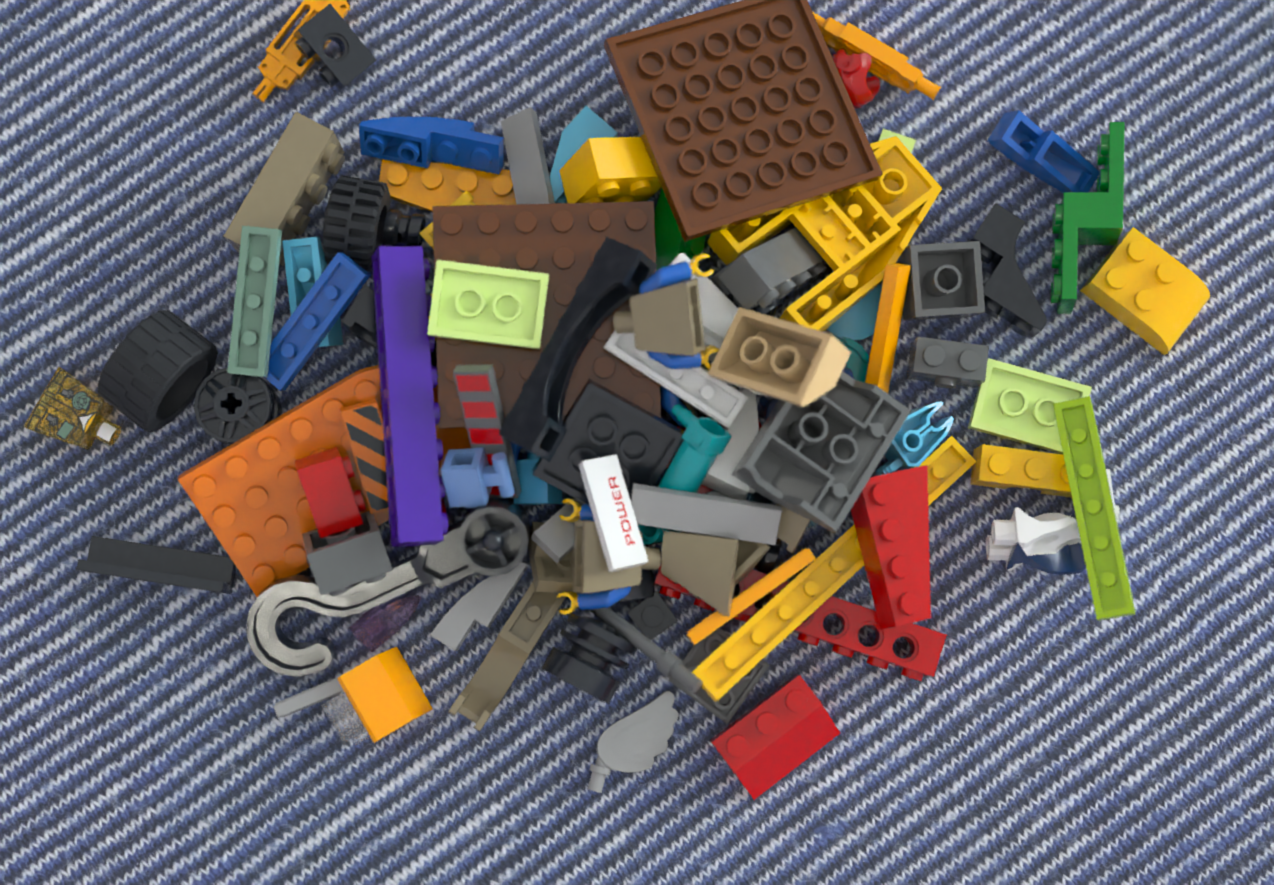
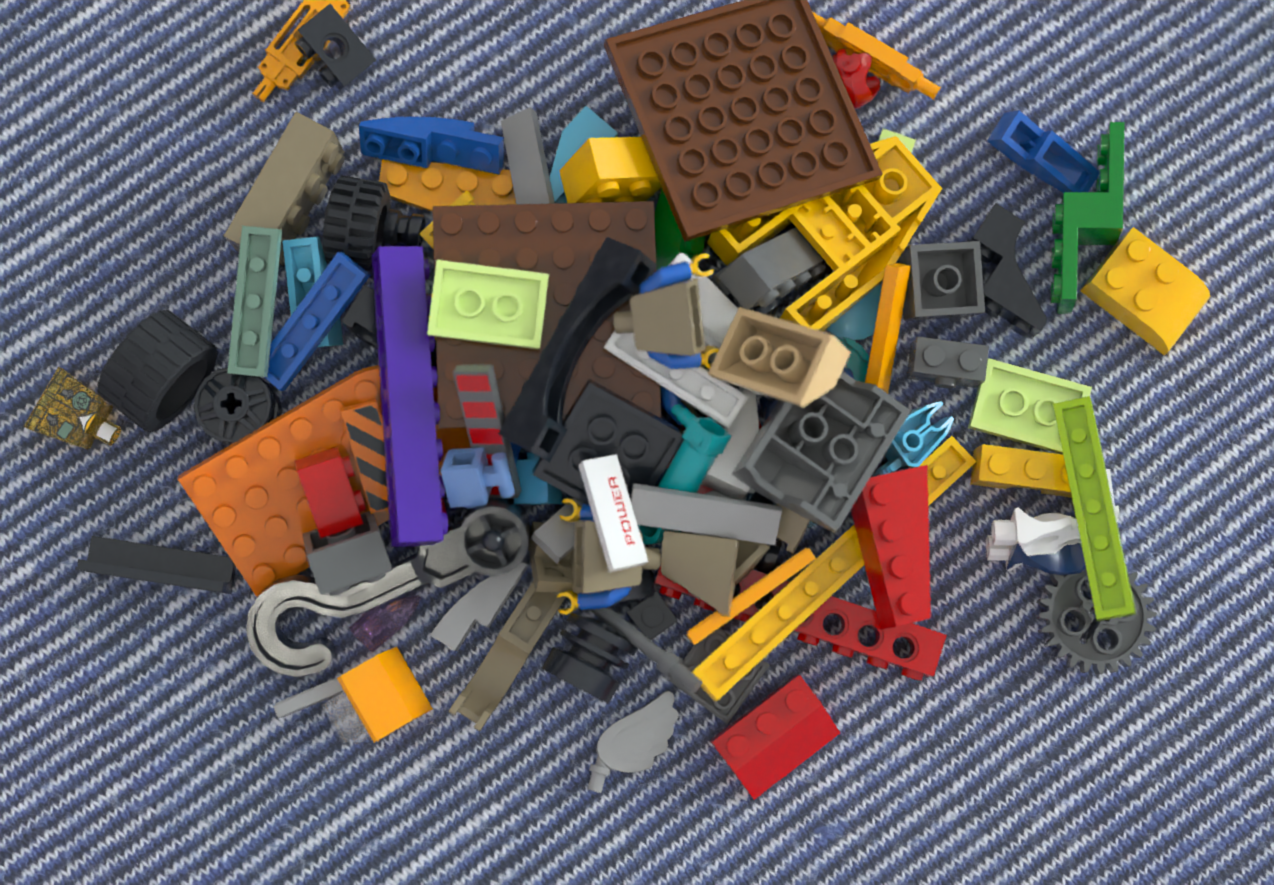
none -> dark grey gear [1035,569,1157,675]

